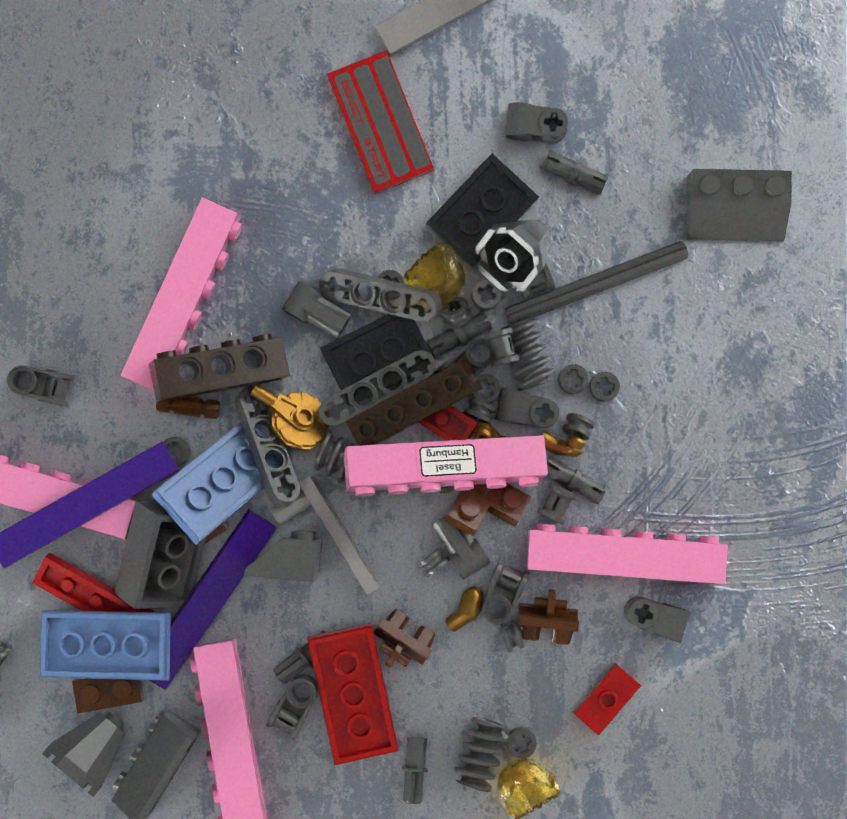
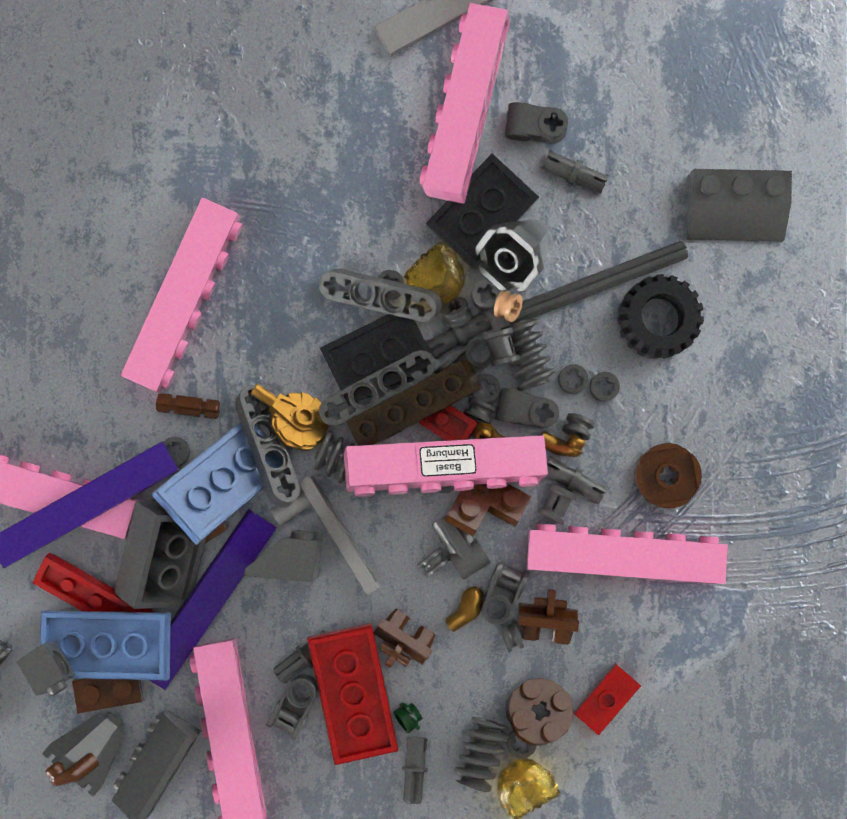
dark grey piece [7,365,74,407] -> none
dark brown brick [149,334,290,403] -> none
dark grey piece [282,281,351,339] -> none
dark grey tile [327,50,434,194] -> none
dark grey bush [520,263,555,300] -> none
dark grey piece [624,596,691,643] -> none
none -> dark grey brick [16,641,75,697]
none -> reddish brown arm [45,753,99,786]
none -> dark green plate [393,702,423,733]
none -> bright pink brick [420,3,510,204]
none -> light nougat bush [494,291,523,322]
none -> reddish brown plate [506,678,573,746]
none -> black tyre [617,274,704,359]
none -> reddish brown plate [635,443,702,508]

